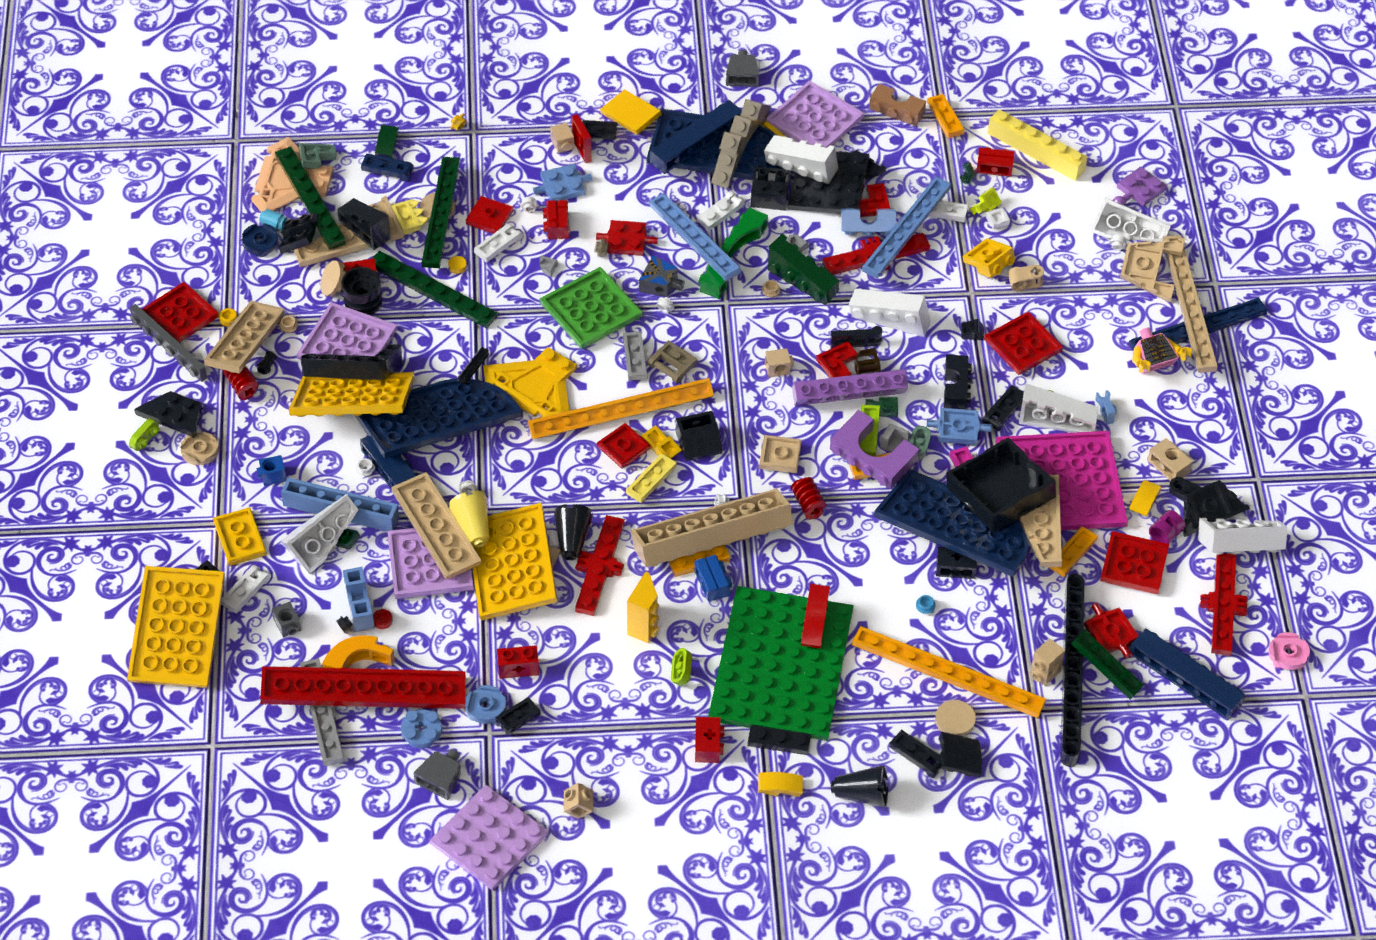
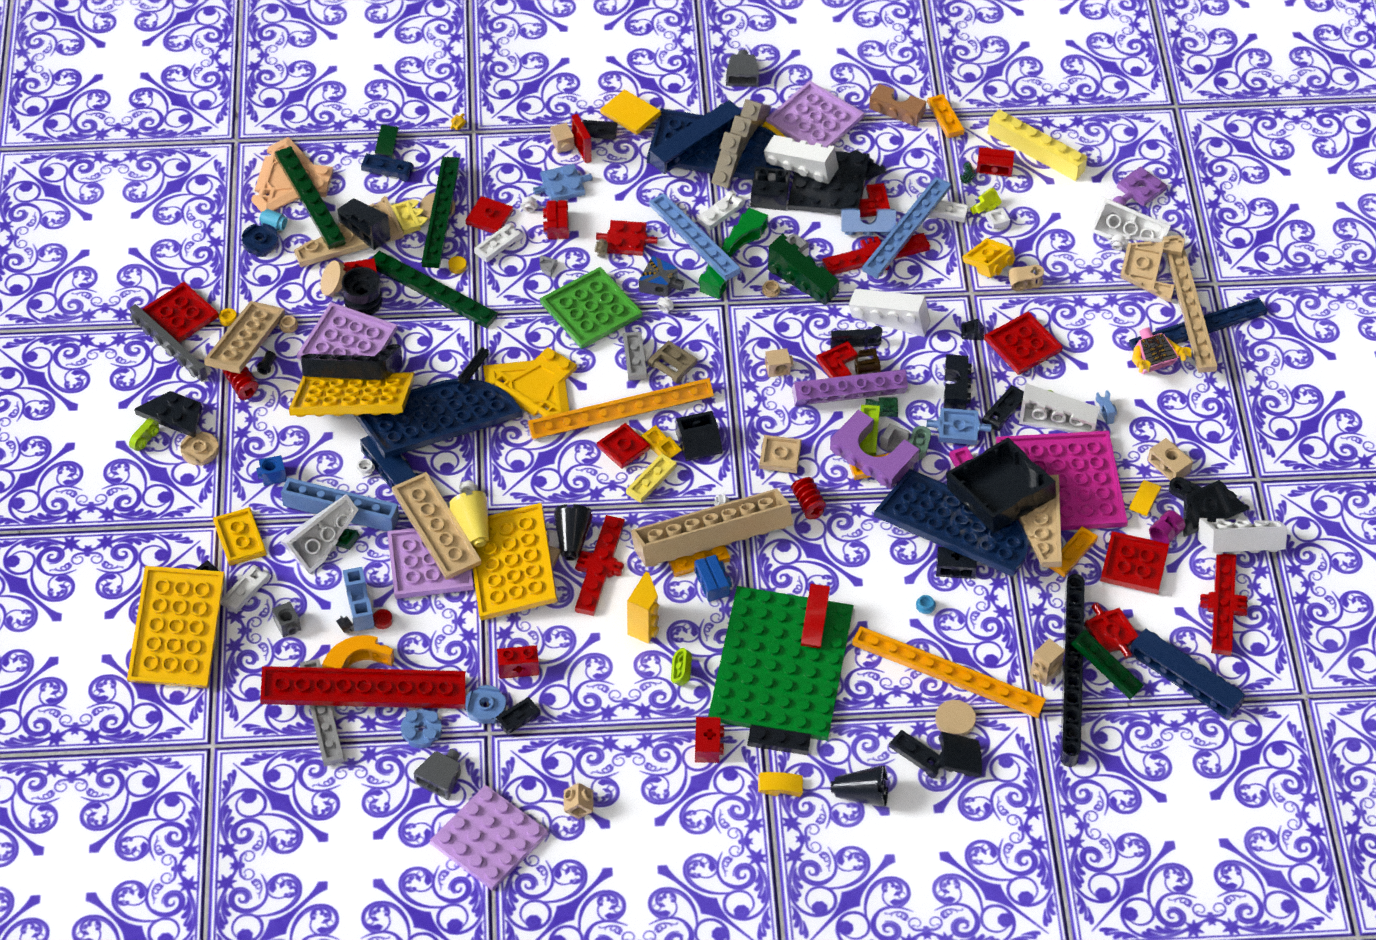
black slope [278,213,317,253] -> none
sand green plate [299,143,336,169] -> none
bright pink plate [1268,632,1310,670] -> none

